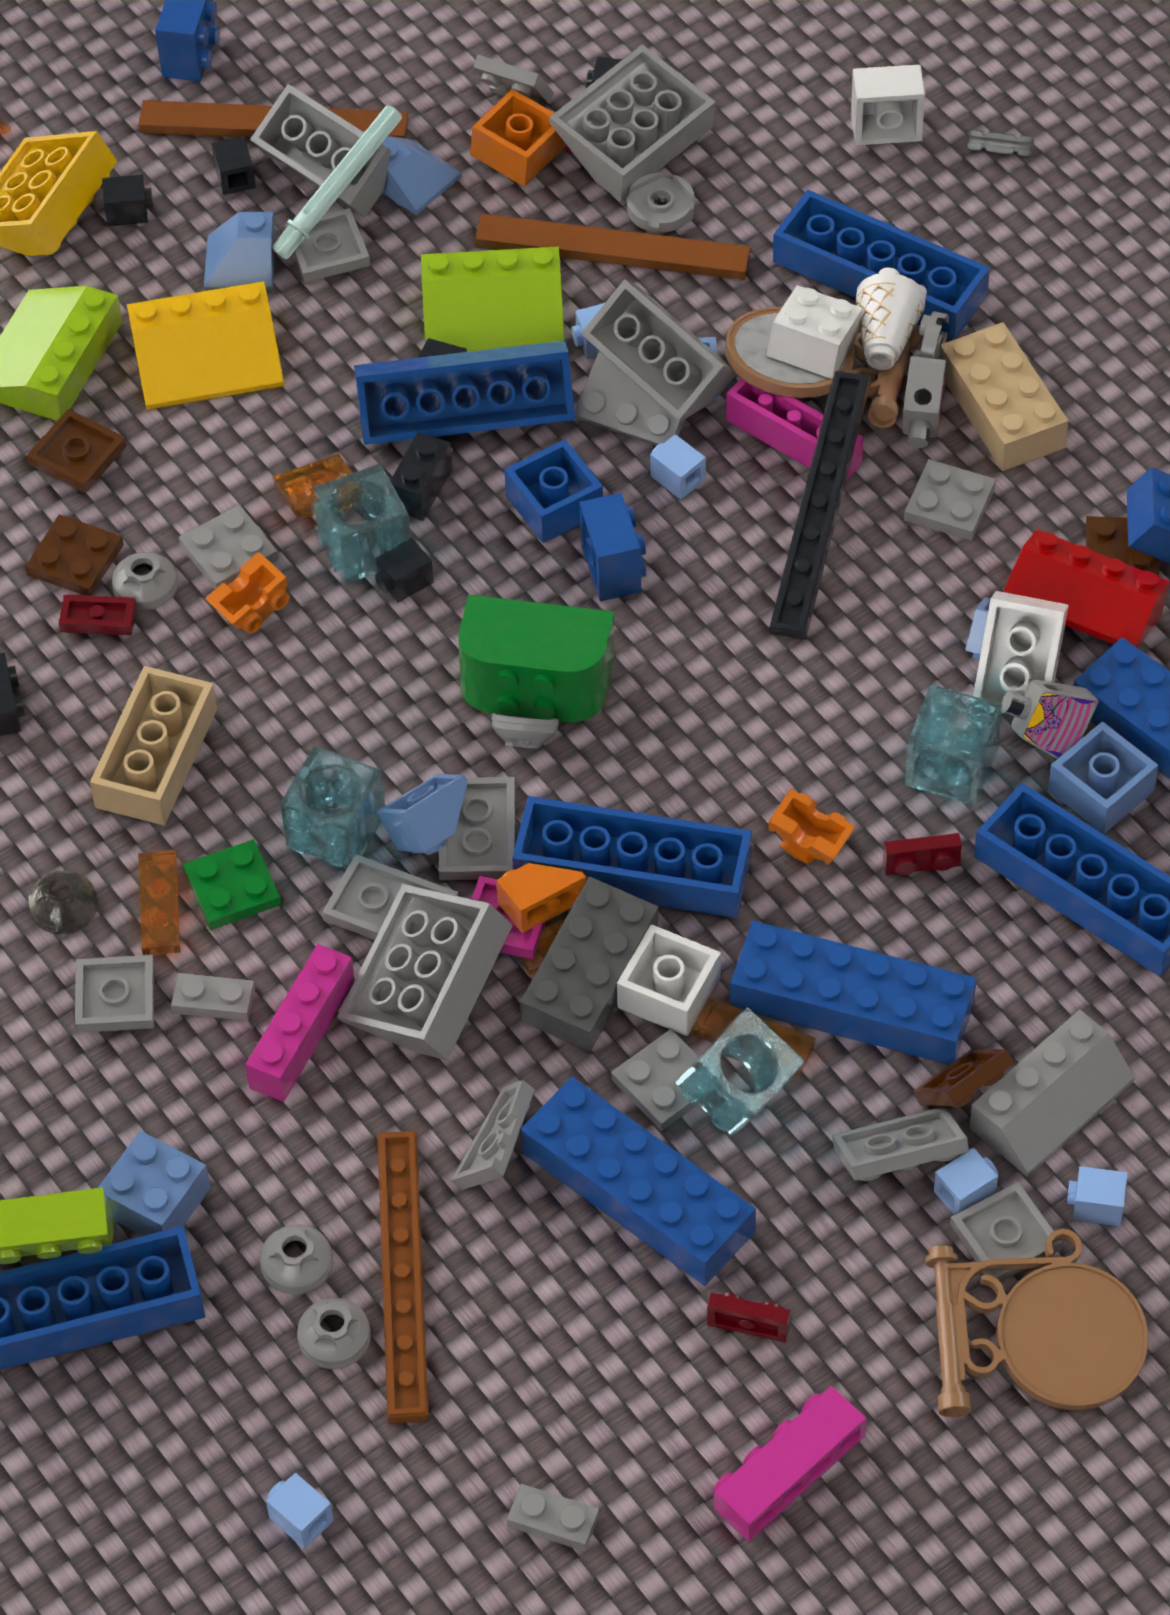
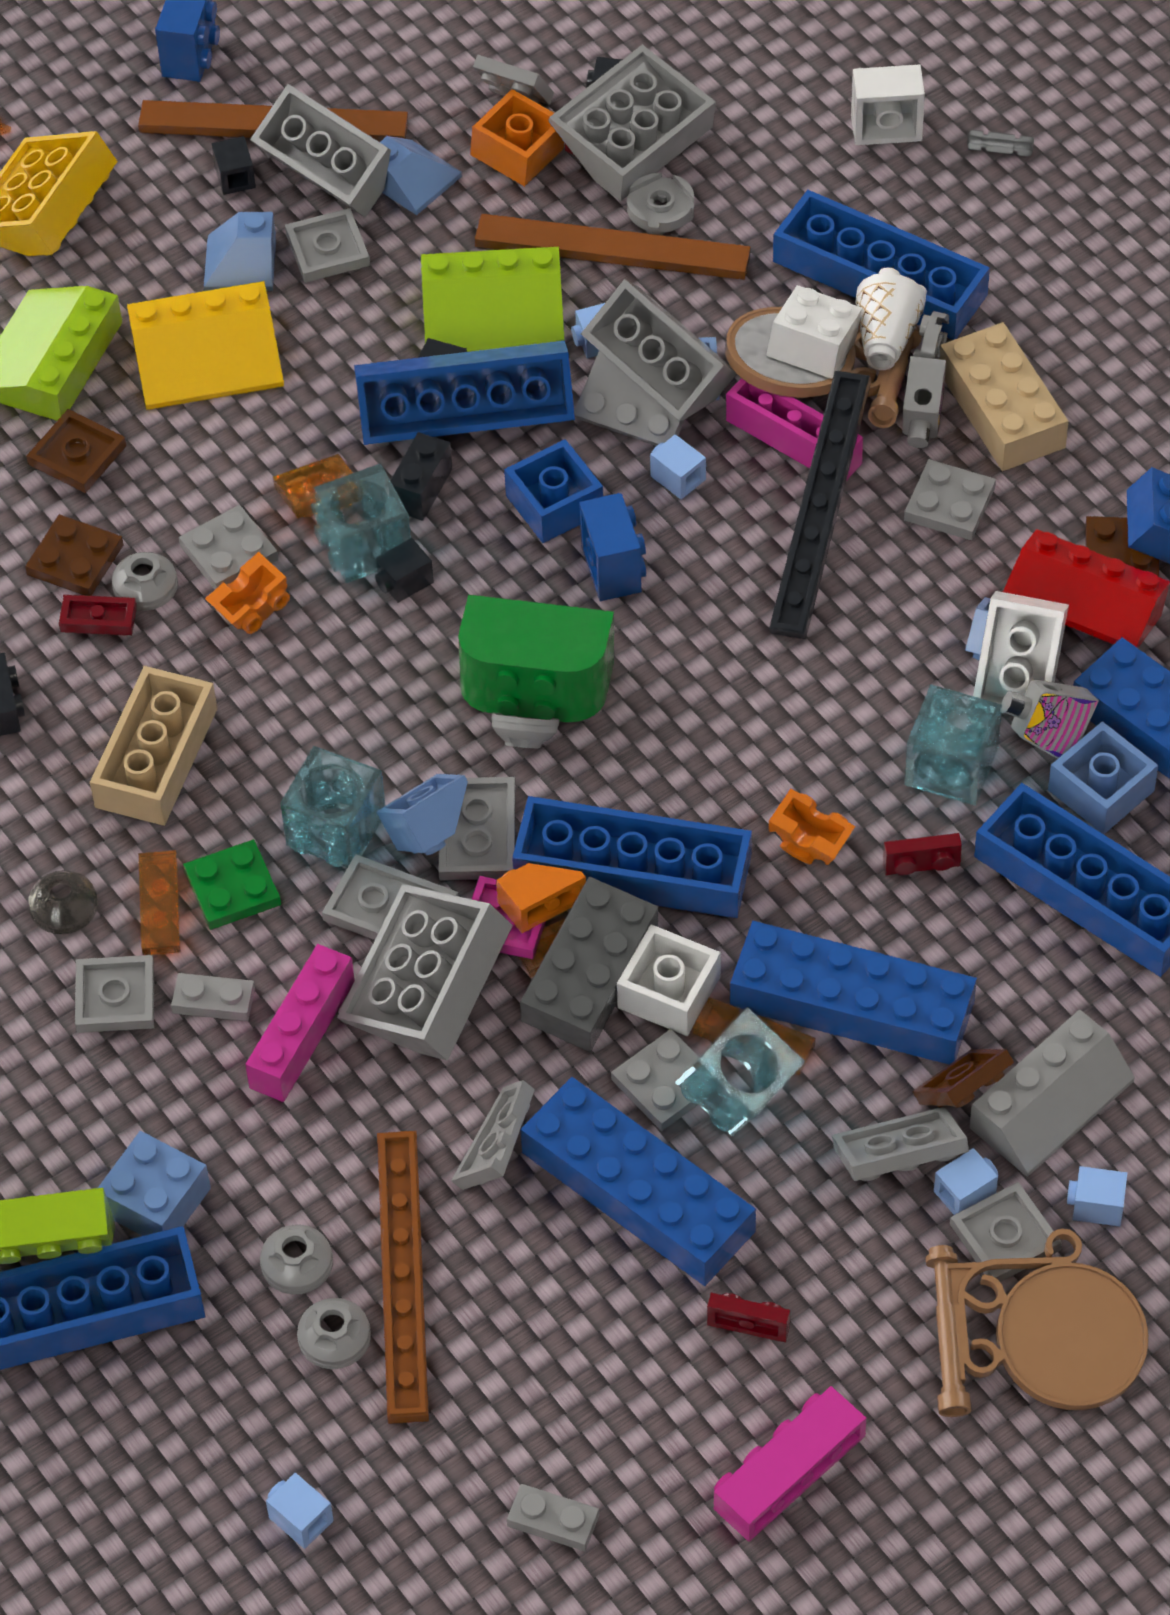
black brick [102,174,154,226] -> none
light aqua axle [272,105,402,259] -> none

